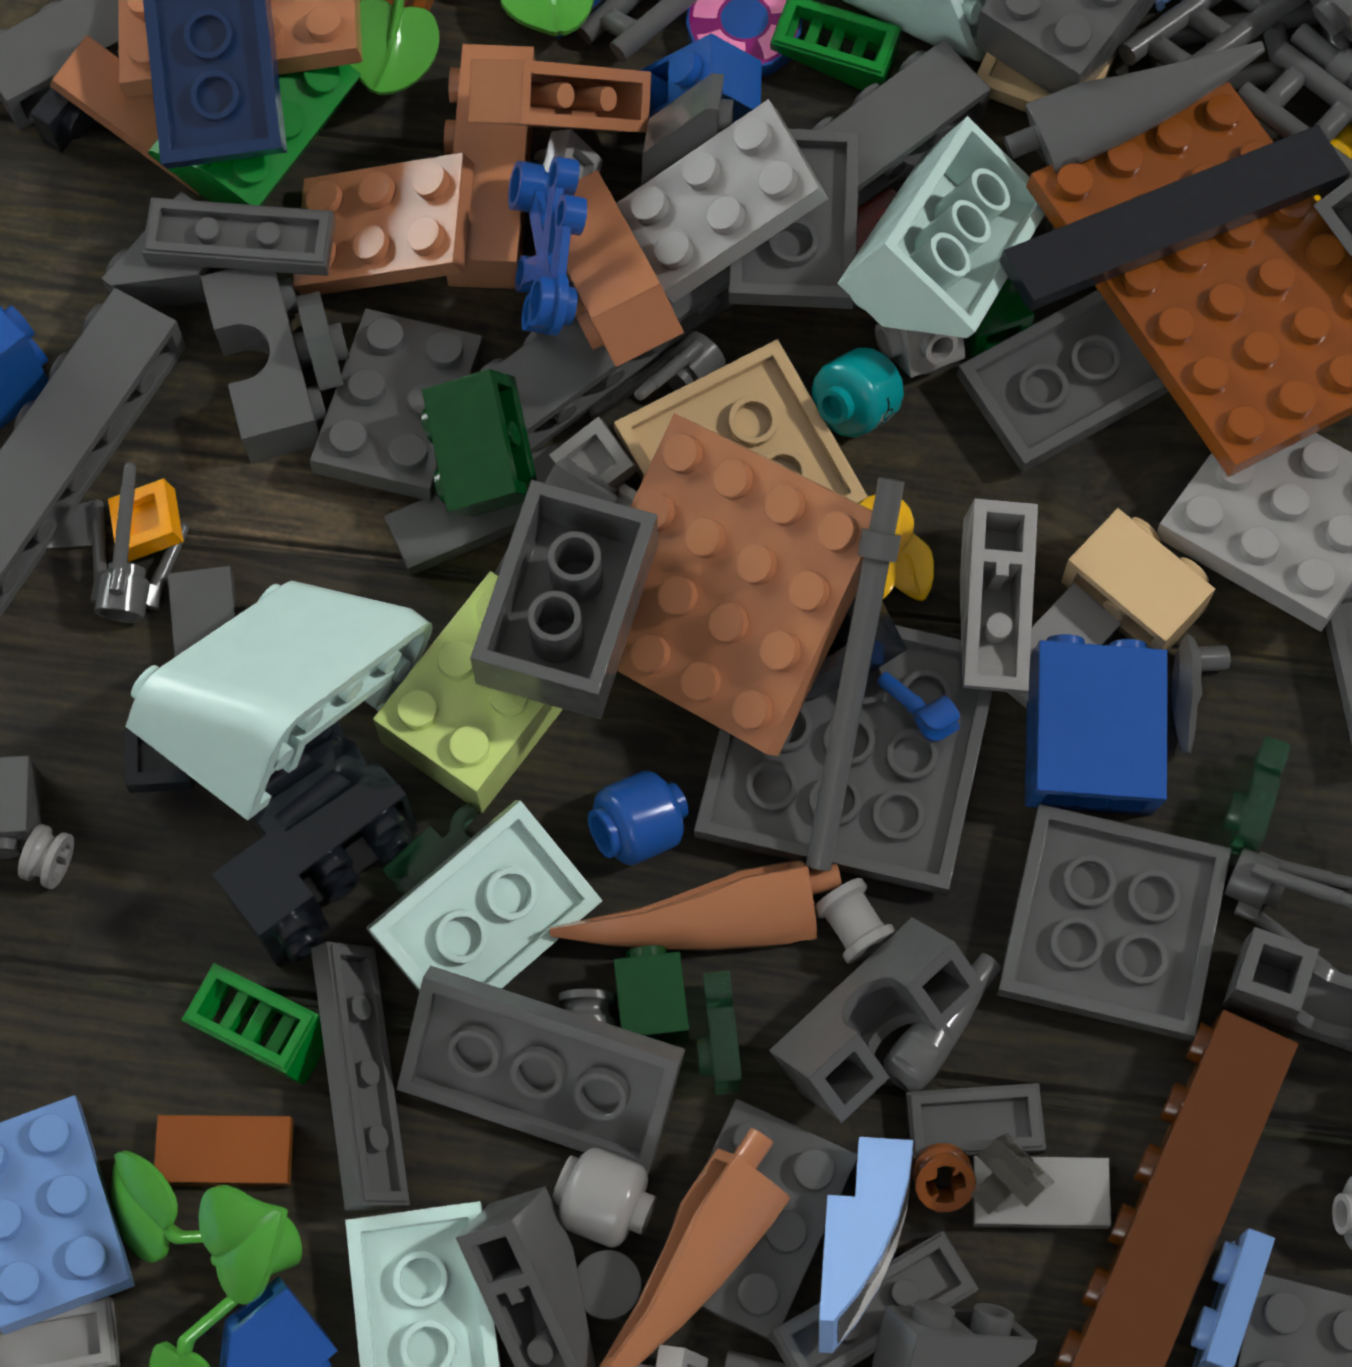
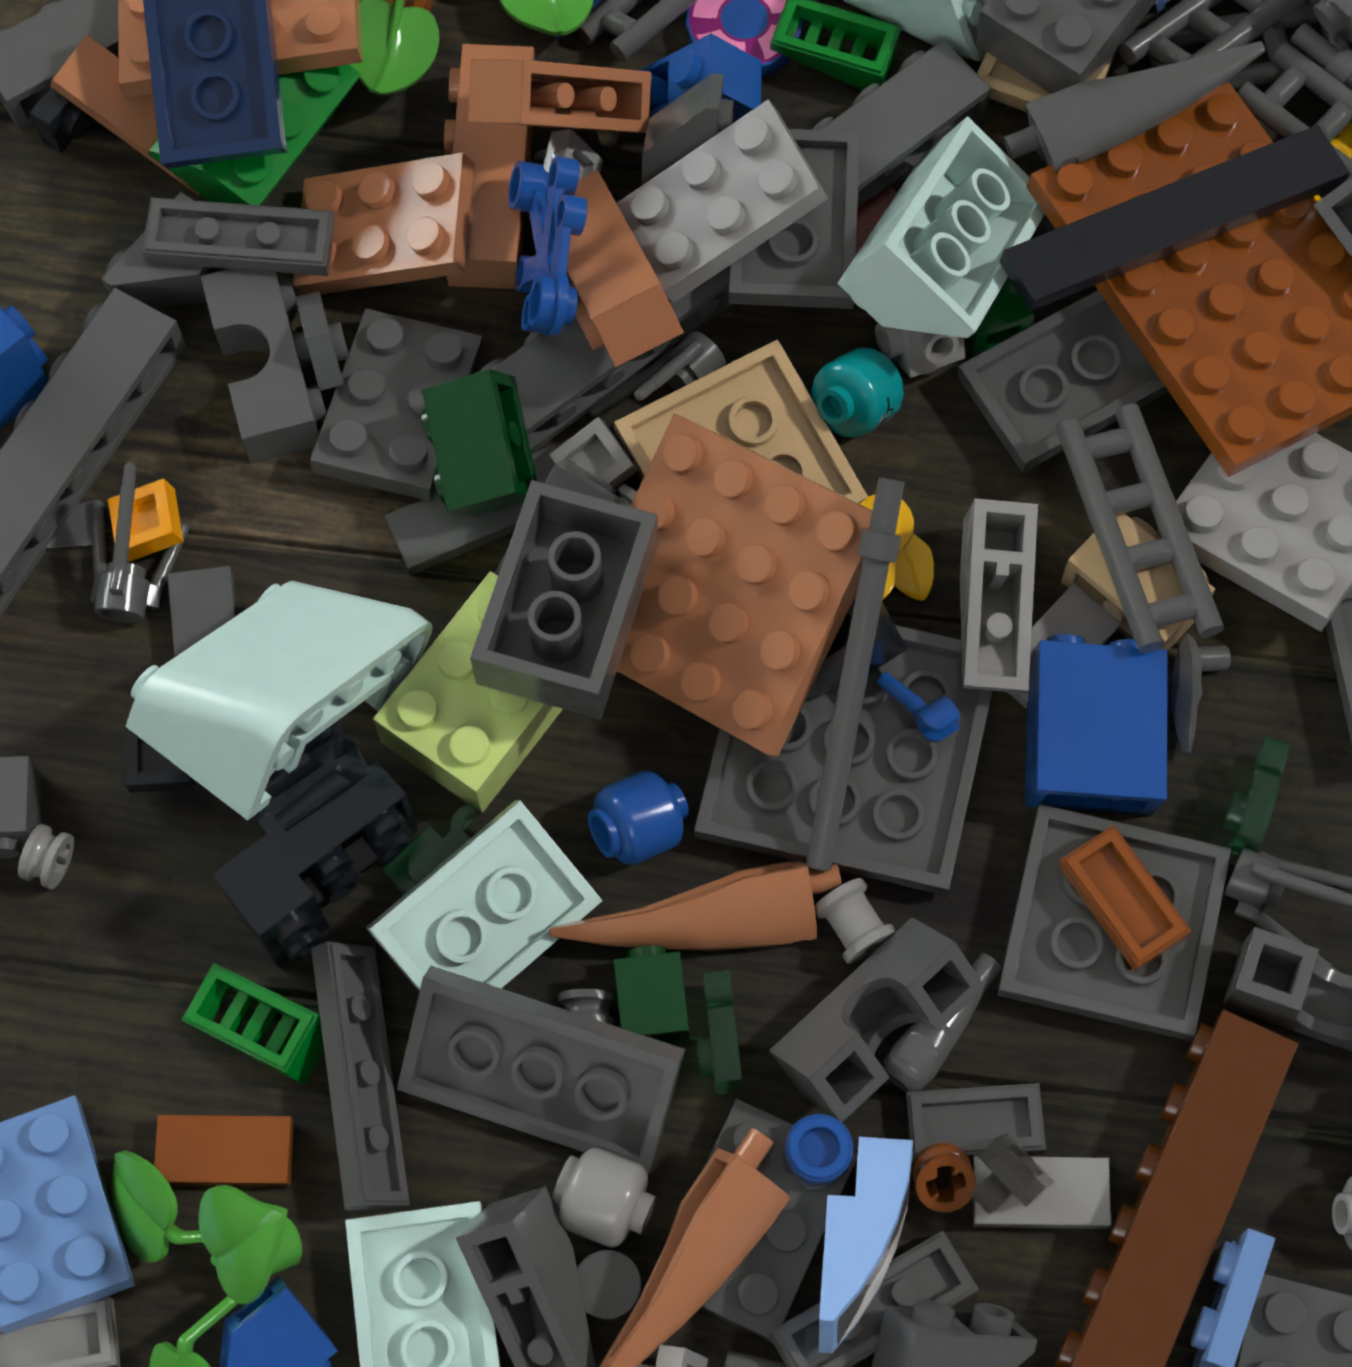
none -> blue tile [785,1114,853,1186]
none -> dark grey bar [1055,403,1224,653]
none -> dark orange tile [1058,825,1192,972]

